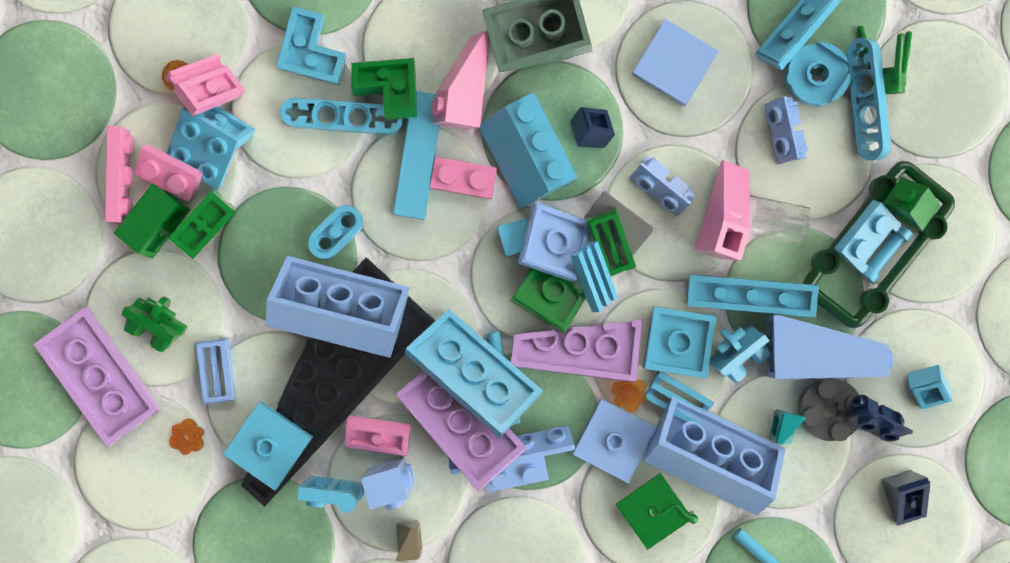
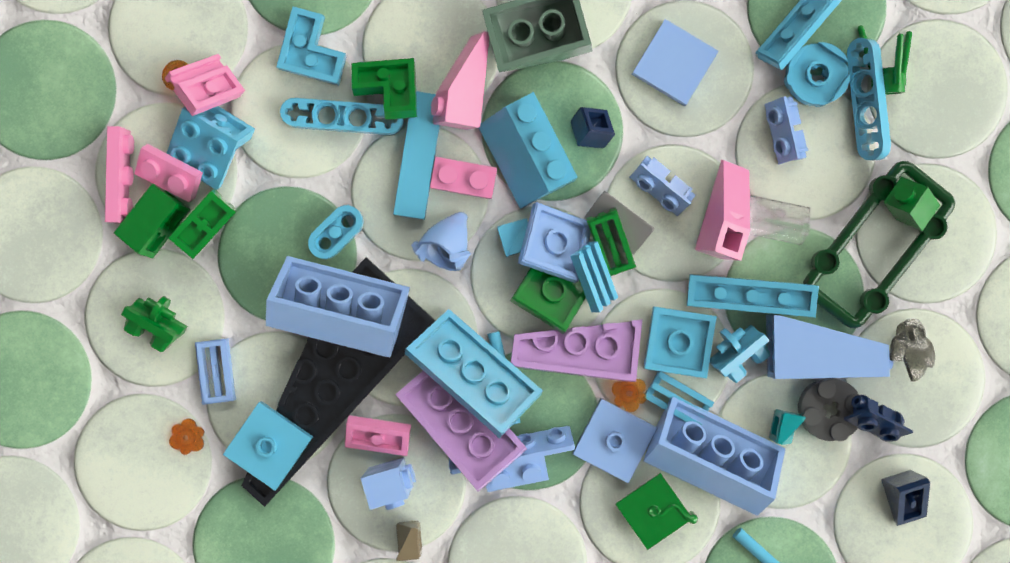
lavender plate [33,307,162,447] -> none
medium azure plate [297,475,364,513] -> none
medium azure plate [834,200,913,284] -> none
medium azure slope [908,364,952,409] -> none
none -> light blue hat [411,212,471,271]
none -> clear smoke plate [890,318,935,382]

